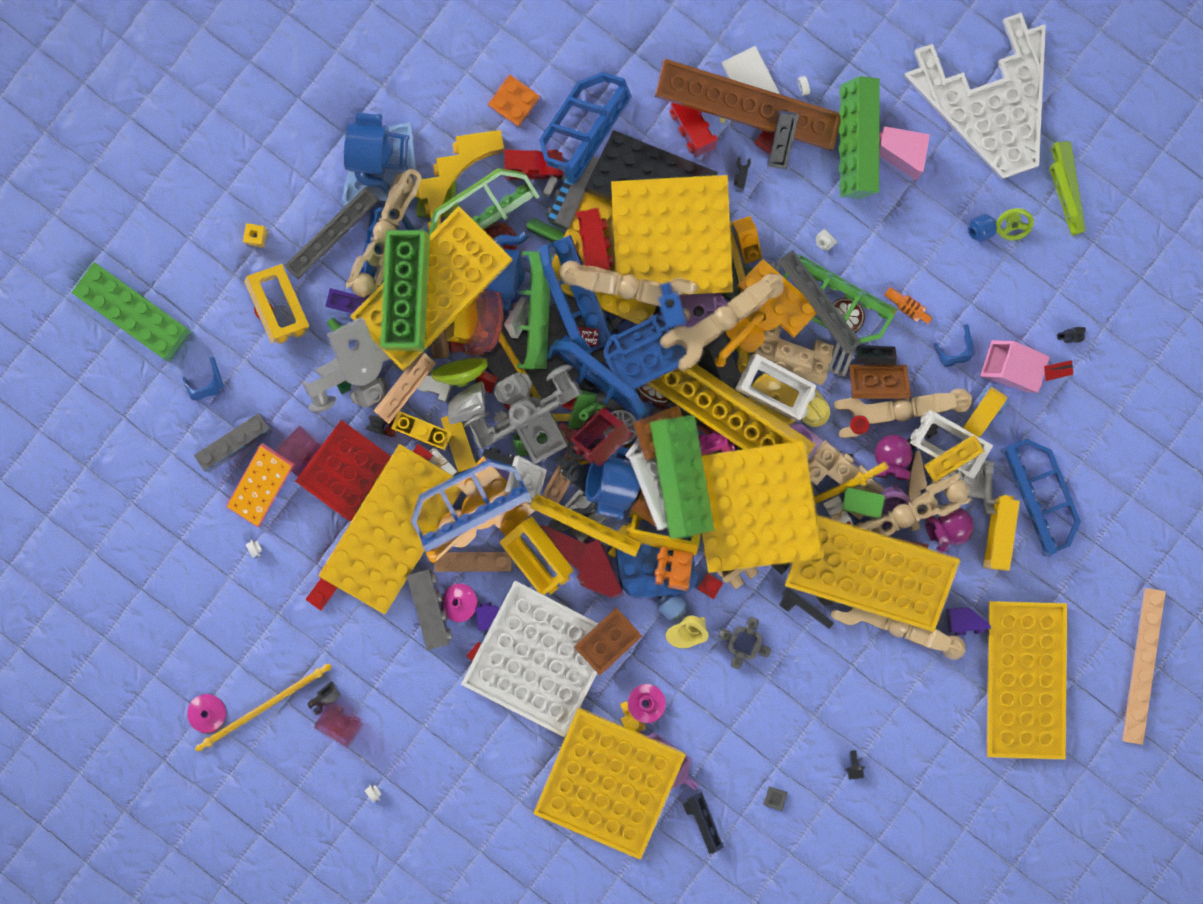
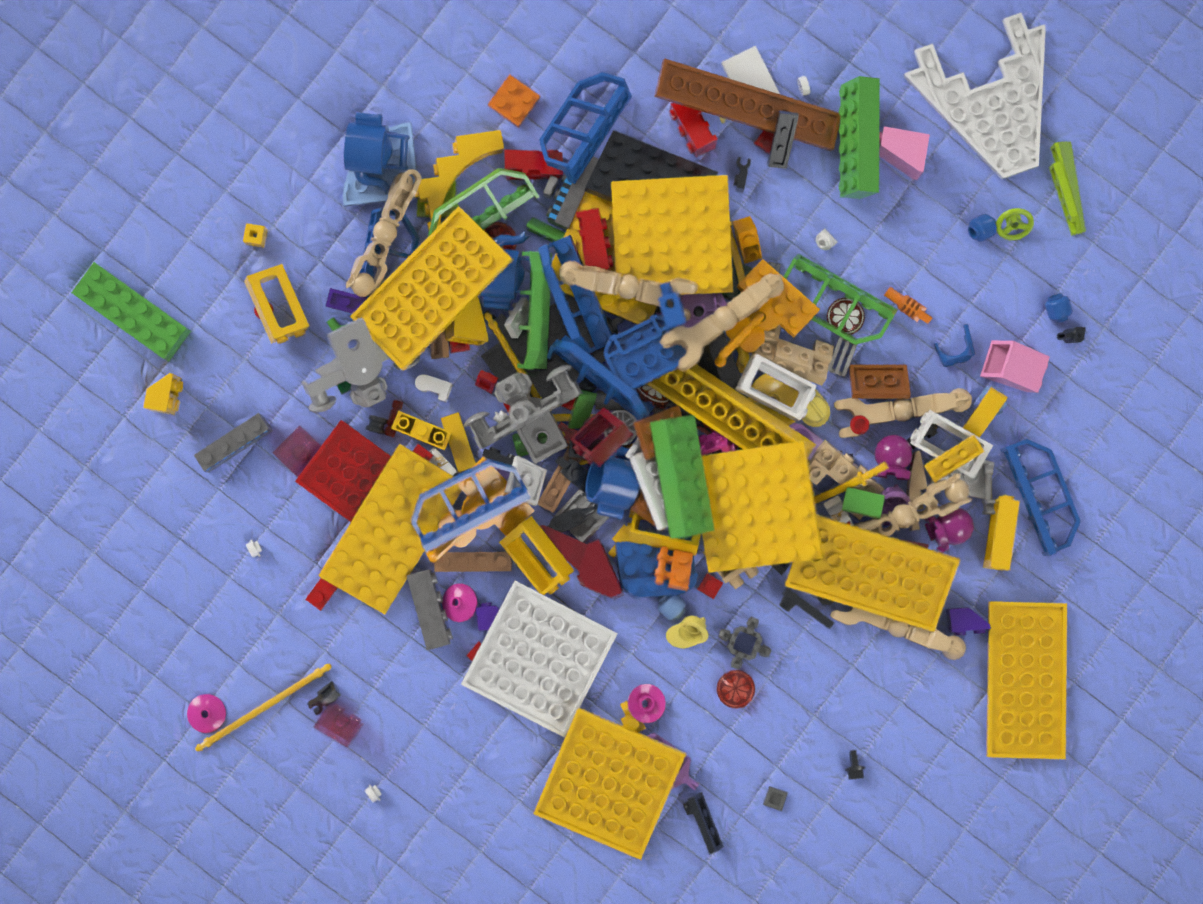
blue helmet [183,357,224,401] -> none
light orange tile [226,443,295,527] -> none
dark grey tile [284,186,380,280] -> none
light nougat plate [374,352,436,423] -> none
bright green brick [380,231,430,351] -> none
lime dish [430,358,488,387] -> none
light grey slope [448,382,486,425] -> none
clear pink arch [463,290,503,356] -> none
yellow tile [529,494,641,557] -> none
dark orange plate [573,607,642,675] -> none
dark red sticker [577,326,599,346] -> none
bright green arm [579,402,605,420] -> none
dark grey tile [779,250,861,354] -> none
black plate [856,345,897,365] -> none
red sticker [1044,360,1073,381] -> none
light nougat plate [1122,588,1166,745] -> none
none -> yellow slope [143,373,183,415]
none -> clear red dish [717,670,755,708]
none -> blue head [1045,293,1073,323]

